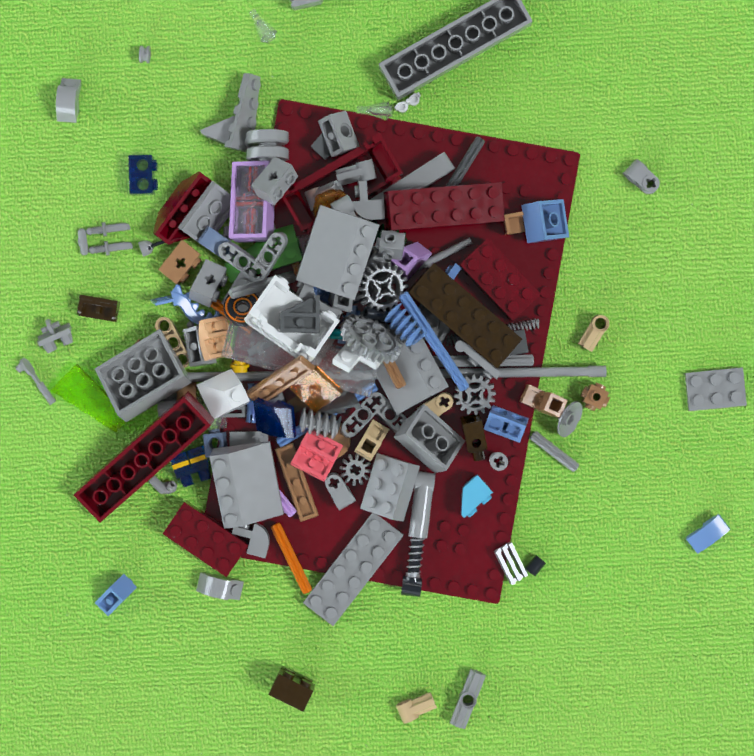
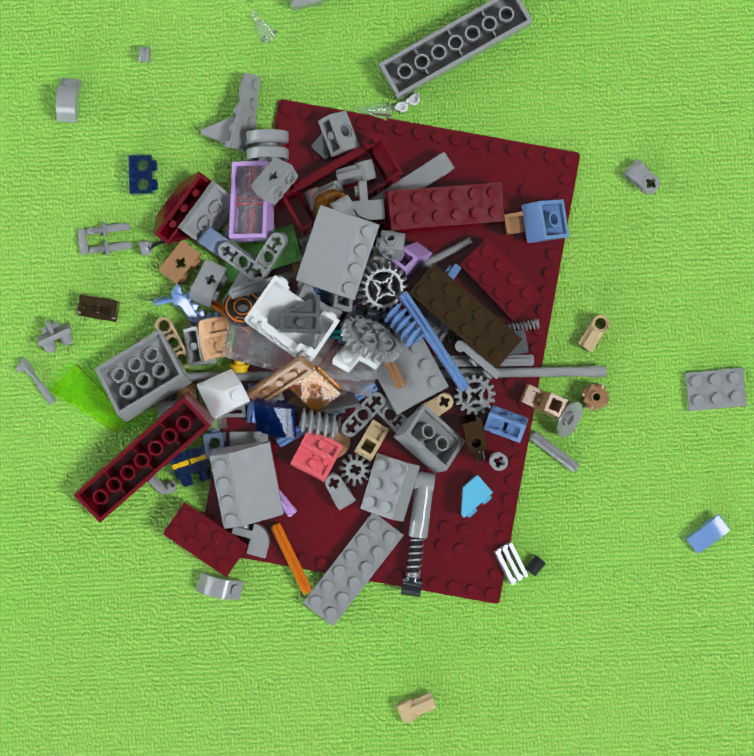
medium blue slope [95,574,137,616] -> none
dark brown brick [269,667,315,712] -> none
medium nougat tile [275,443,319,522] -> none
dark grey axle [446,136,485,186] -> none
light grey piece [449,669,486,729] -> none

